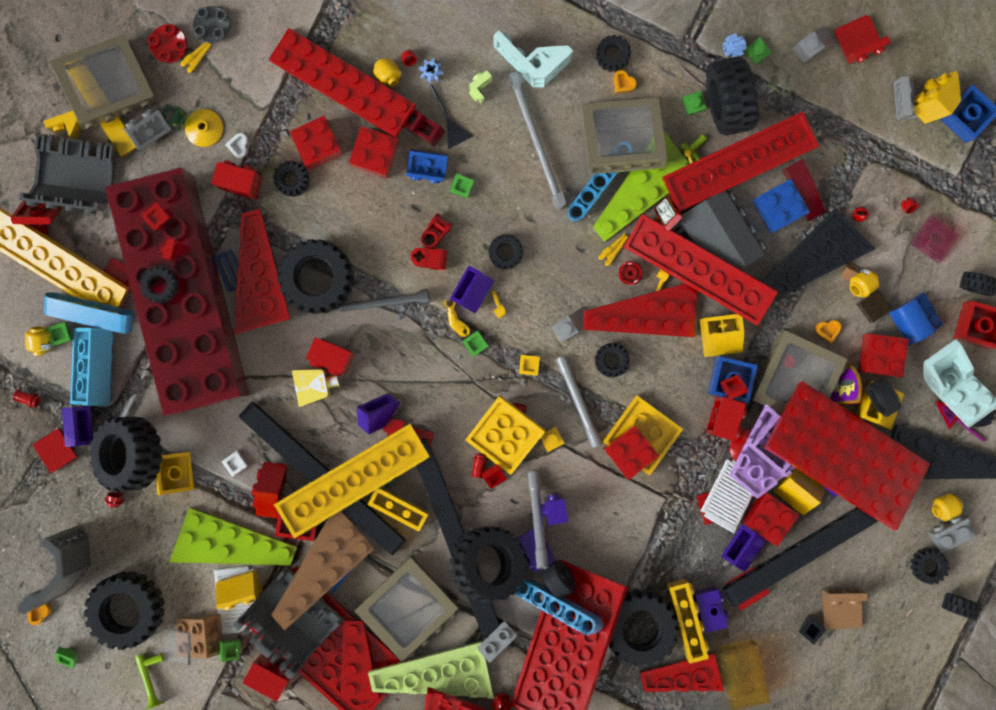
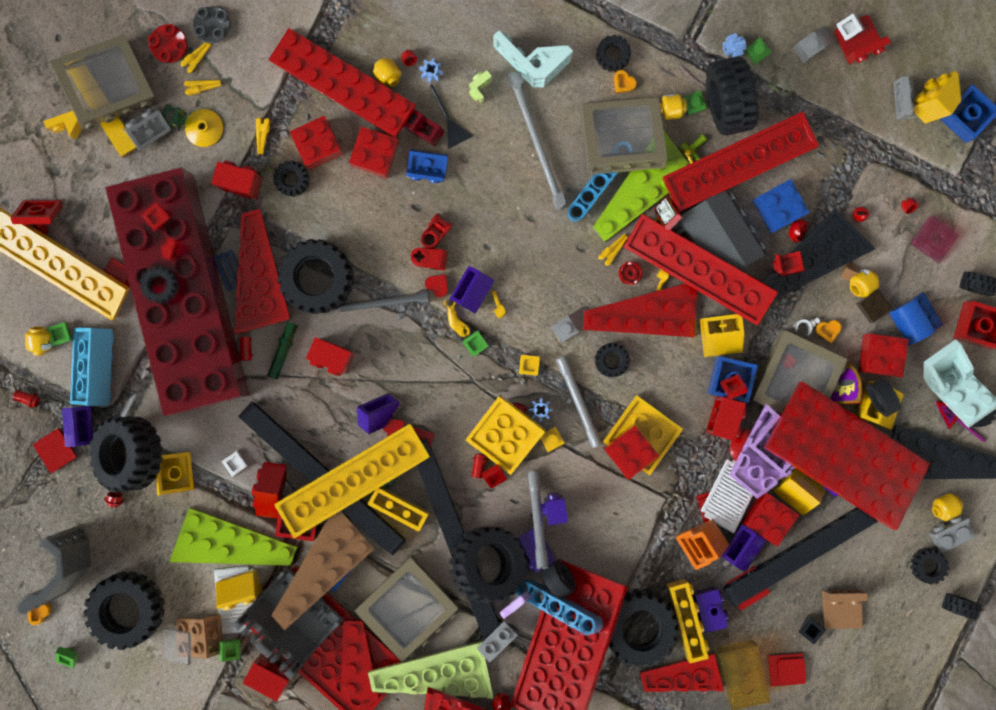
dark grey hinge [19,133,116,215] -> none
beam [44,292,133,333] -> none
lime piece [135,653,165,710] -> none
white tile [225,133,249,159] -> none
light yellow torso [292,370,340,407] -> none
bright green plate [449,173,474,199] -> none
black tyre [489,234,523,269] -> none
dark red slope [782,159,825,221] -> none
none -> yellow piece [183,80,222,96]
none -> red pin [238,337,254,361]
none -> yellow piece [256,117,271,155]
none -> dark green pin [267,322,298,379]
none -> red tile [425,274,448,298]
none -> lavender tile [500,591,532,619]
none -> light blue gear [529,398,553,422]
none -> yellow head [659,94,687,120]
none -> orange plate [675,519,729,570]
none -> red piece [768,652,806,687]
none -> red bracket [773,251,805,276]
none -> red plate [788,219,808,243]
none -> white piece [793,317,820,336]
none -> white slope [836,13,865,41]

